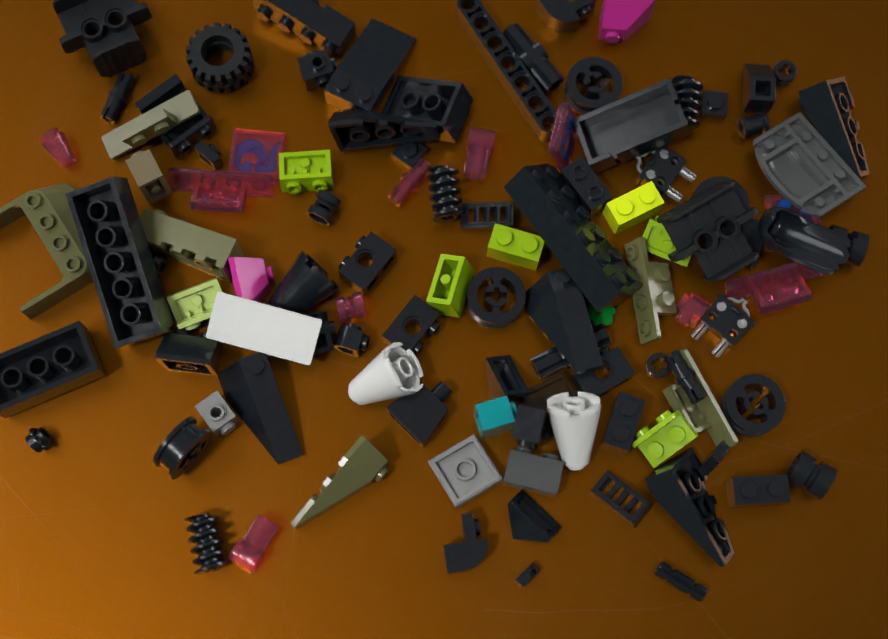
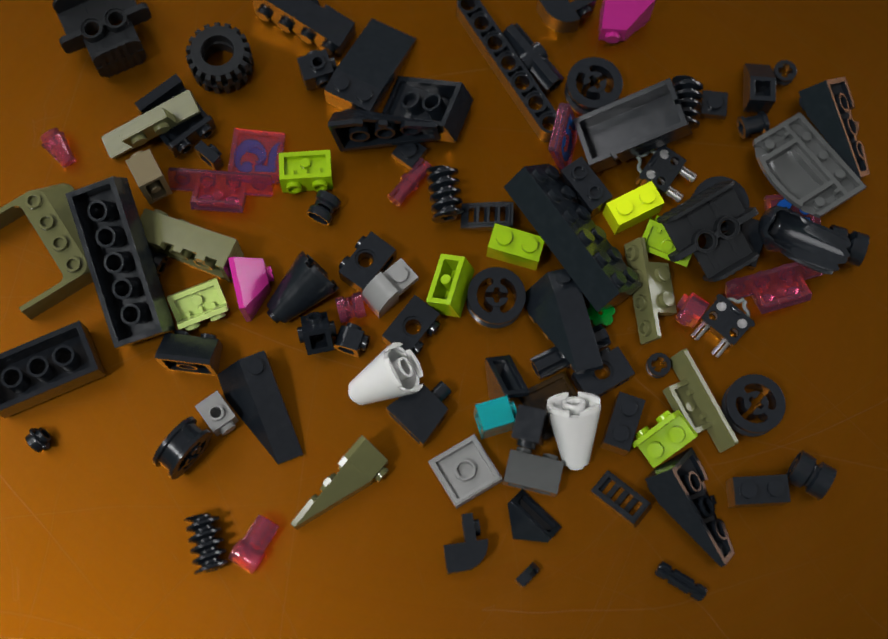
black pin [99,71,135,124] -> none
white sticker [206,292,322,365] -> none
clear pink piece [463,127,496,180] -> none
black pin [664,350,707,405] -> none
black tile [697,441,729,477] -> none
none -> light grey brick [362,258,419,319]

